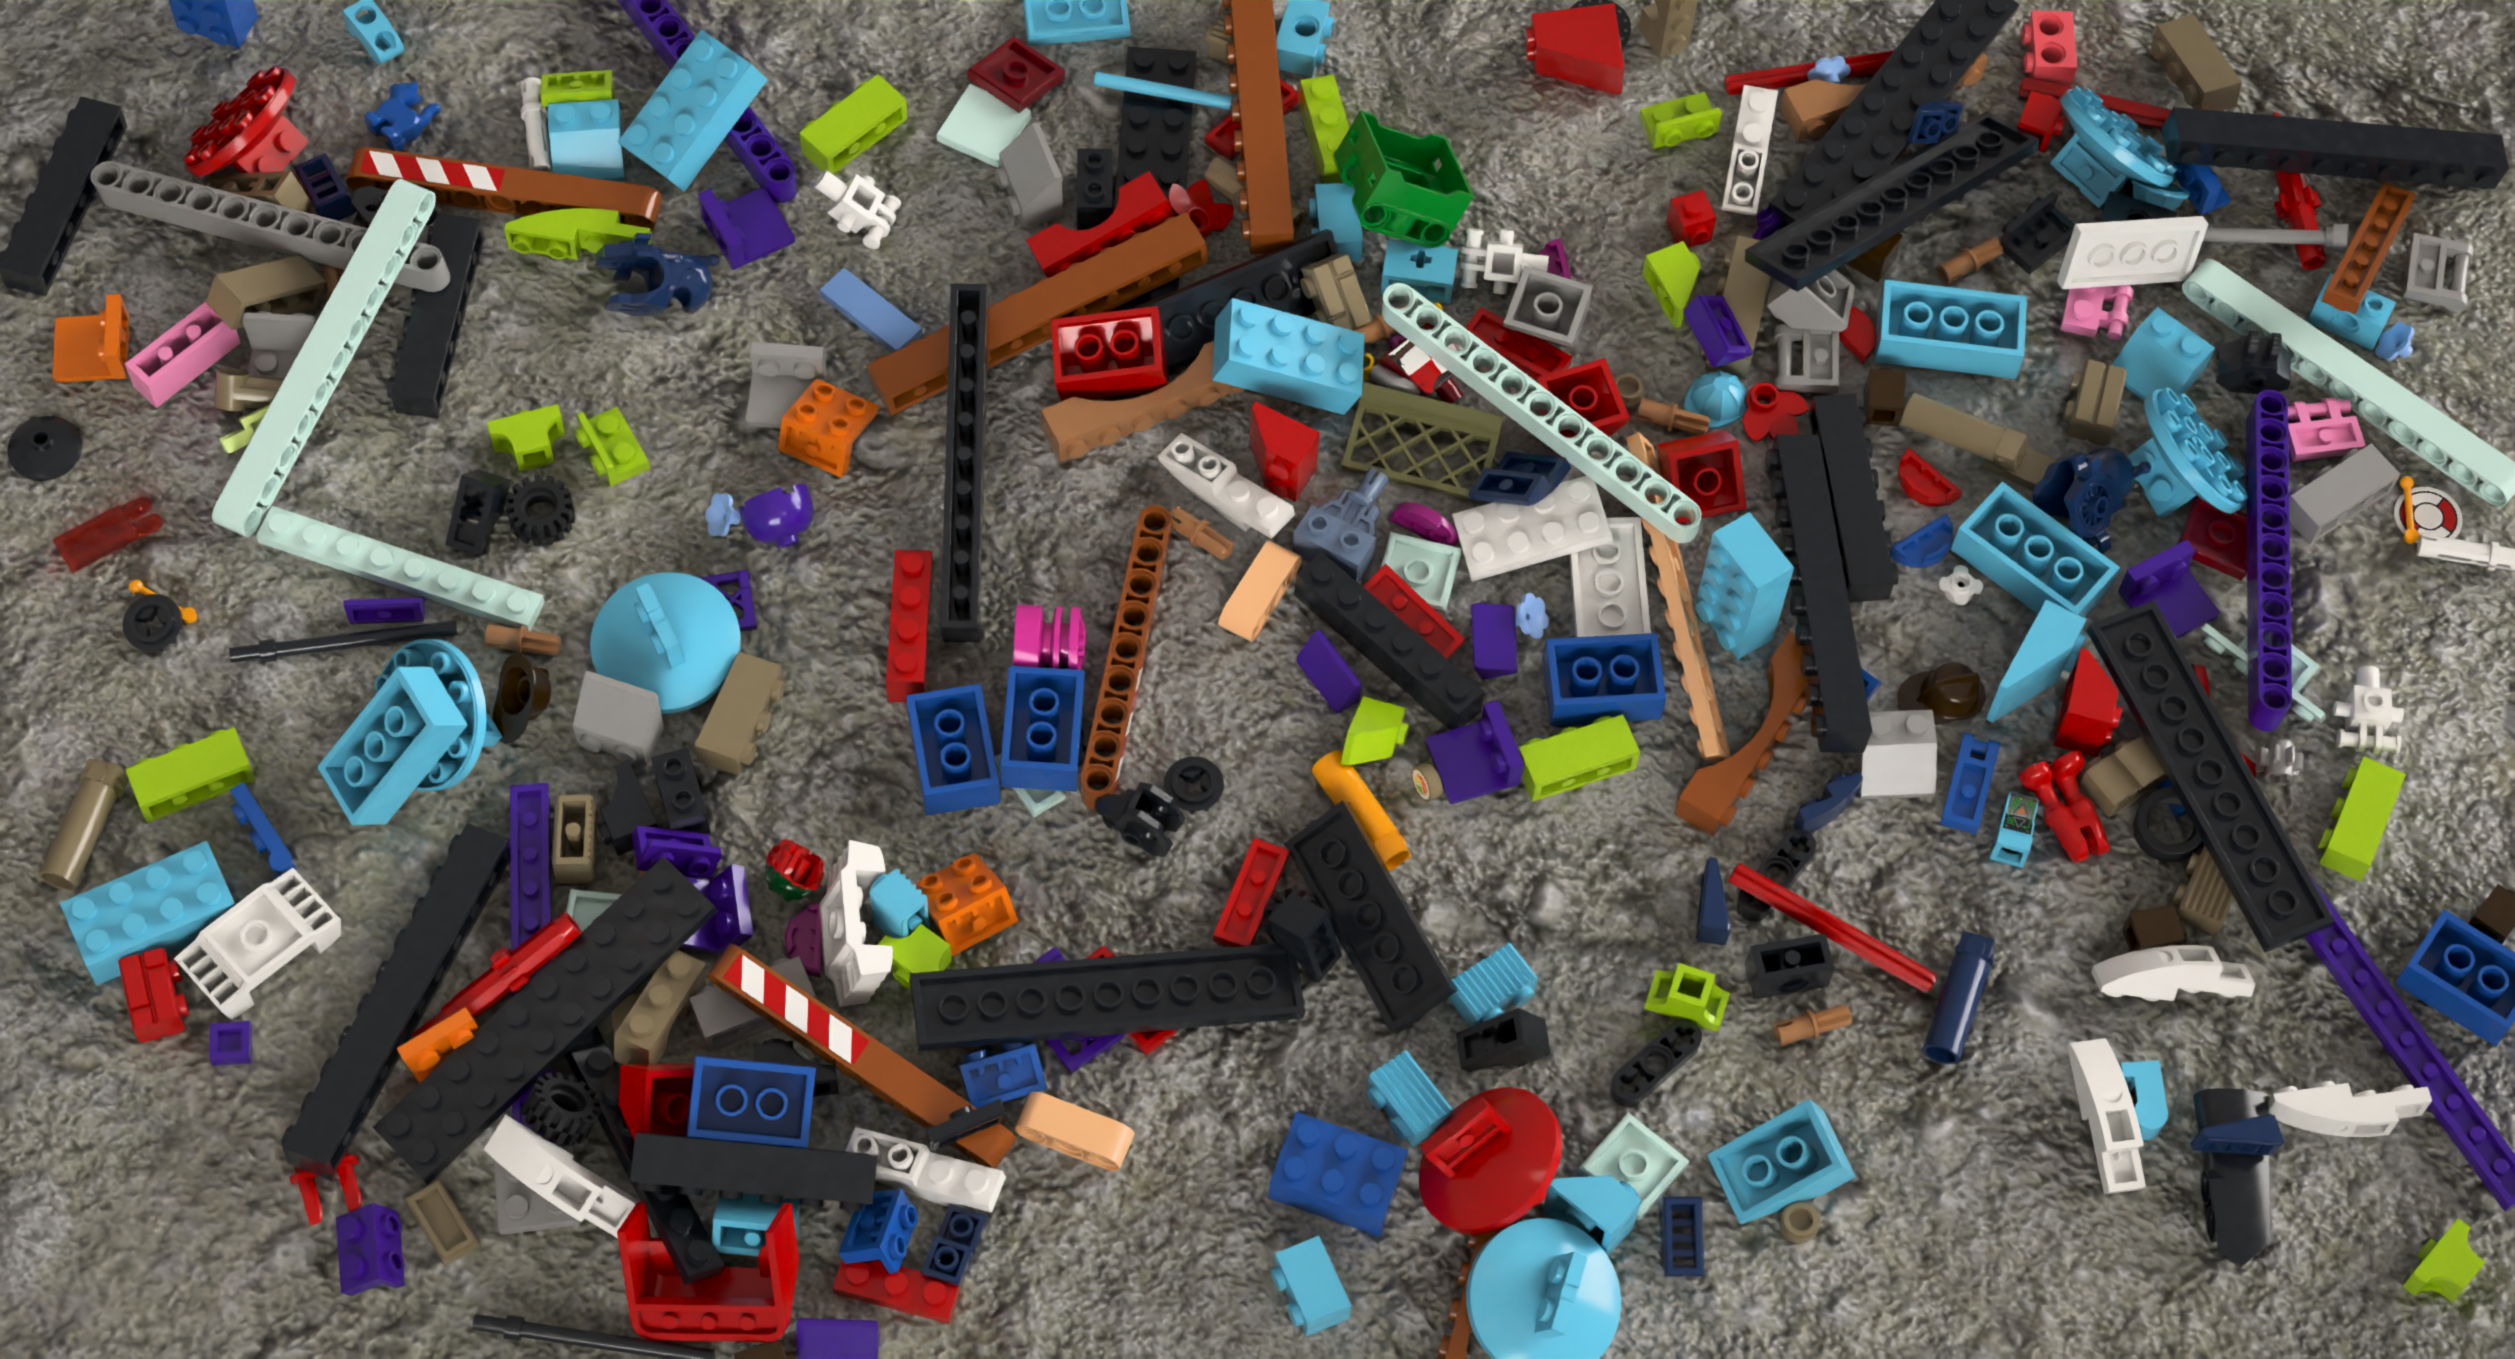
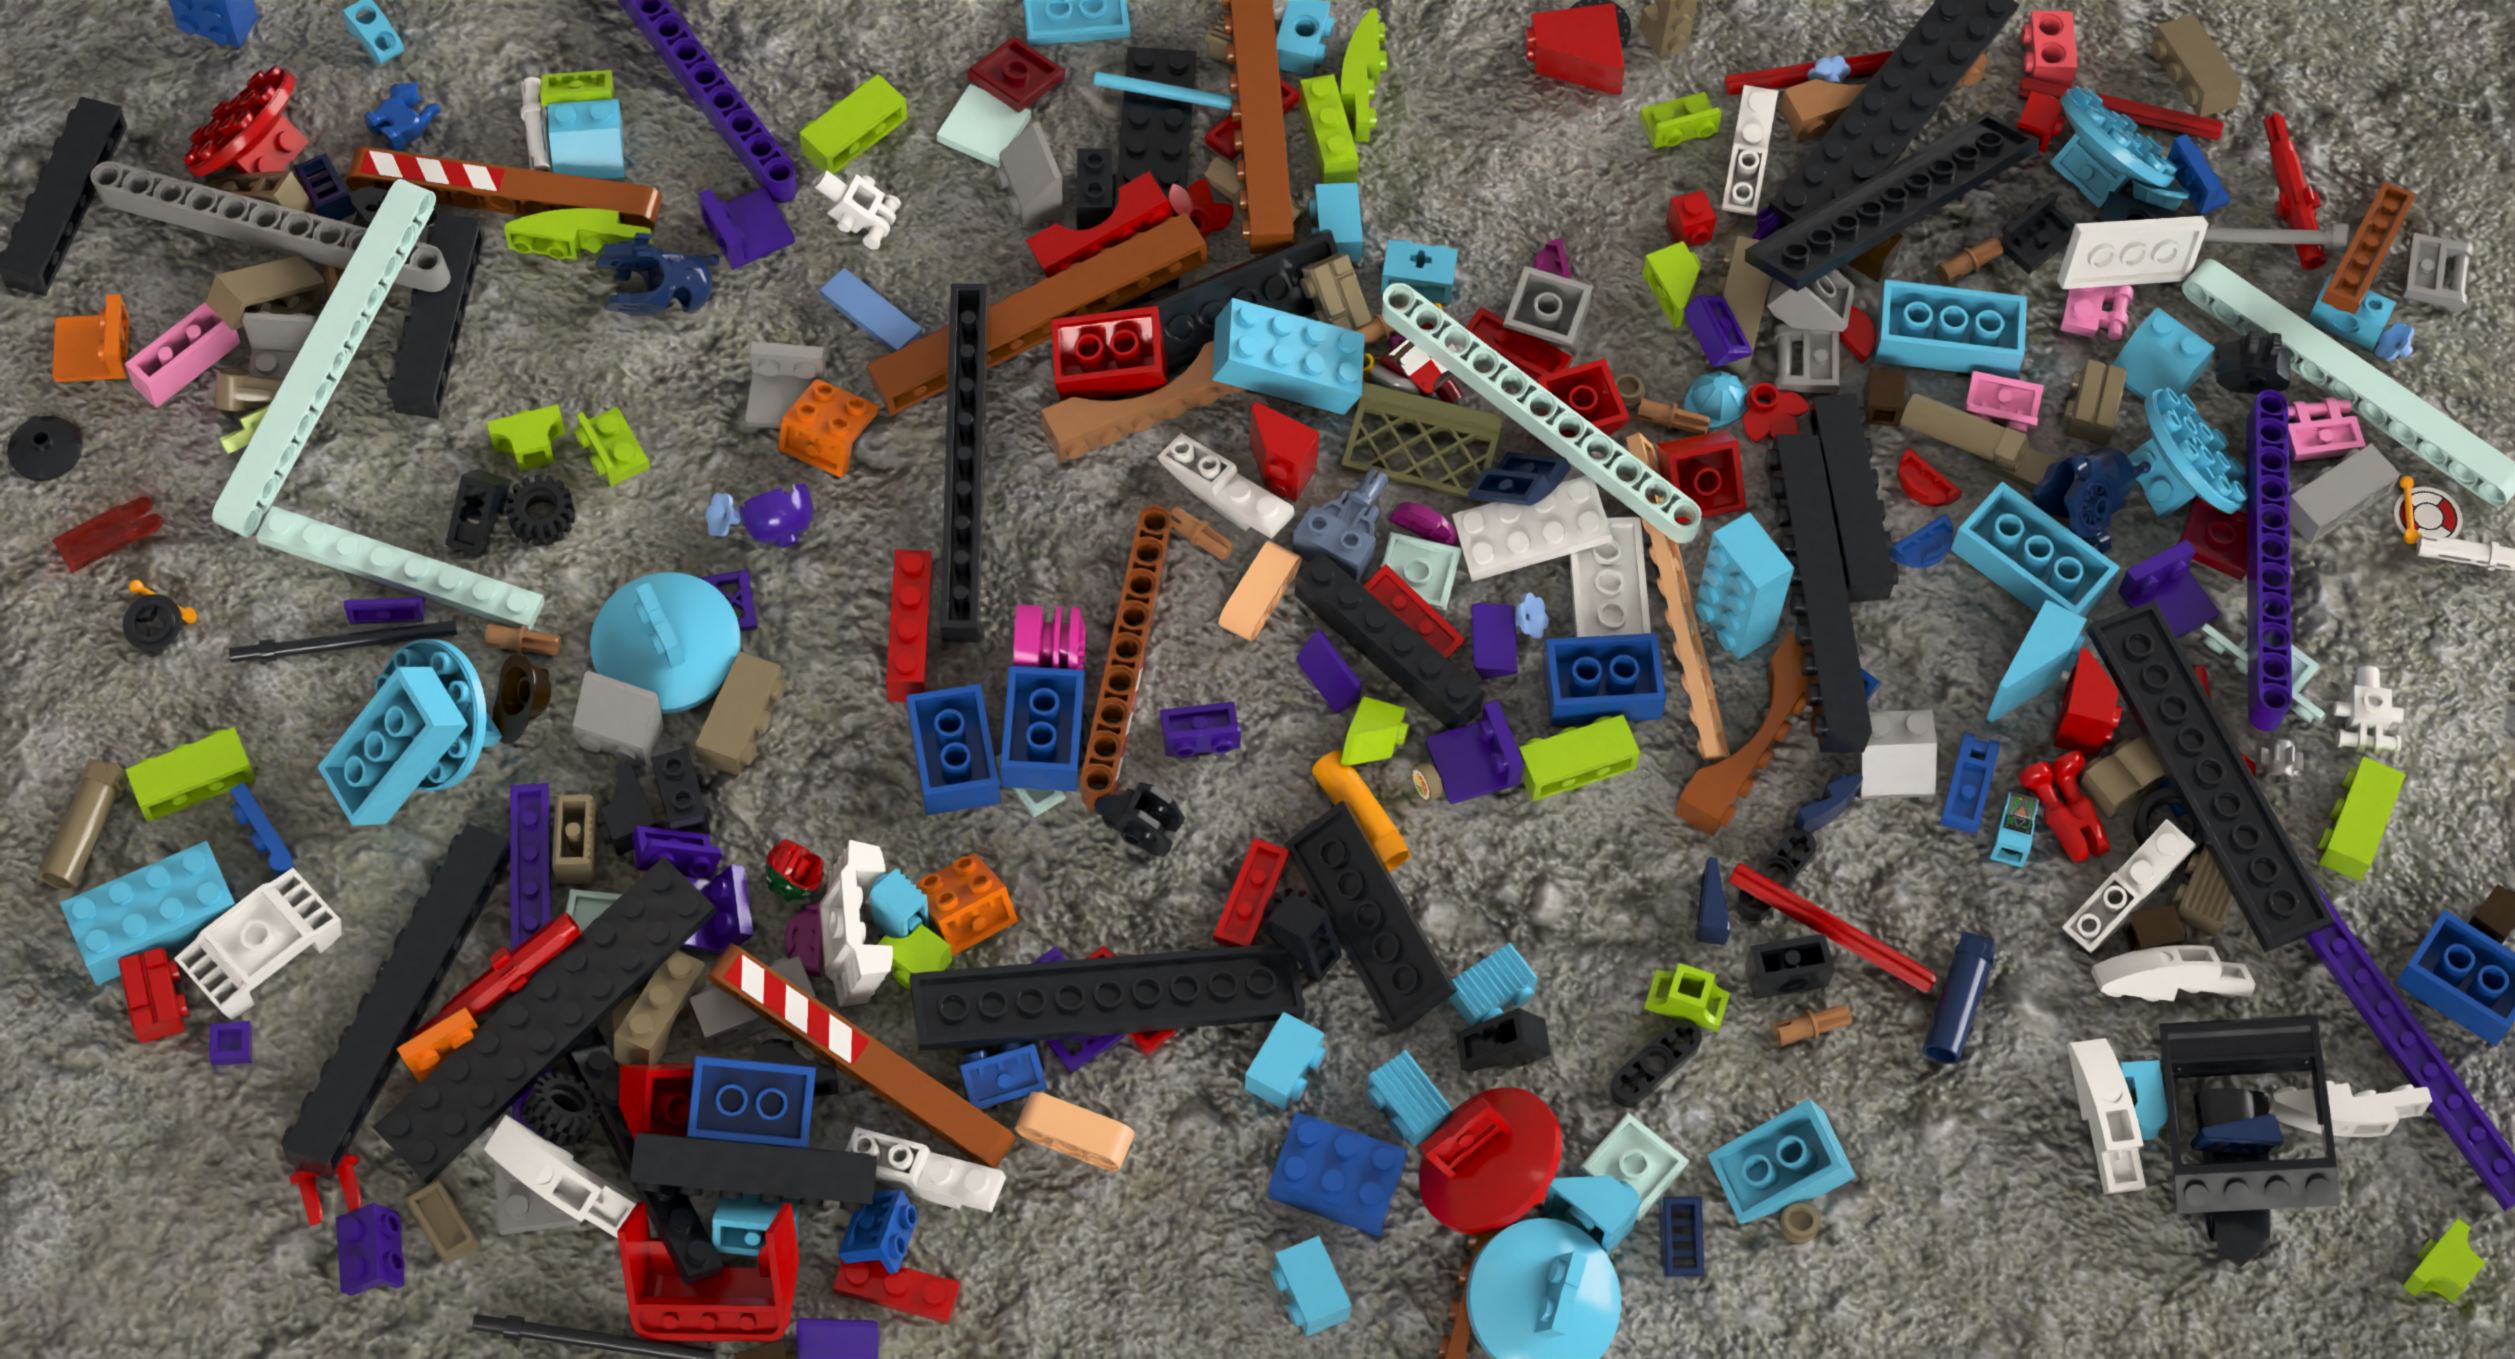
medium azure brick [617,29,768,192] -> none
dark blue slope [921,1204,988,1286] -> none
black plate [926,1099,1006,1151] -> none
black gear [1164,757,1224,815] -> none
green piece [1333,110,1474,248] -> none
white piece [1460,228,1549,294] -> none
dark brown piece [1897,662,1986,725] -> none
dark blue slope [1907,100,1964,144] -> none
white plate [1939,565,1983,606] -> none
black brick [2161,107,2509,189] -> none
none -> dark purple bracket [1160,702,1241,758]
none -> medium azure brick [1244,1012,1327,1111]
none -> lime slope [1340,8,1387,143]
none -> bright pink bracket [1964,371,2044,433]
none -> white slope [2062,819,2196,954]
none -> black window [2159,1015,2340,1214]

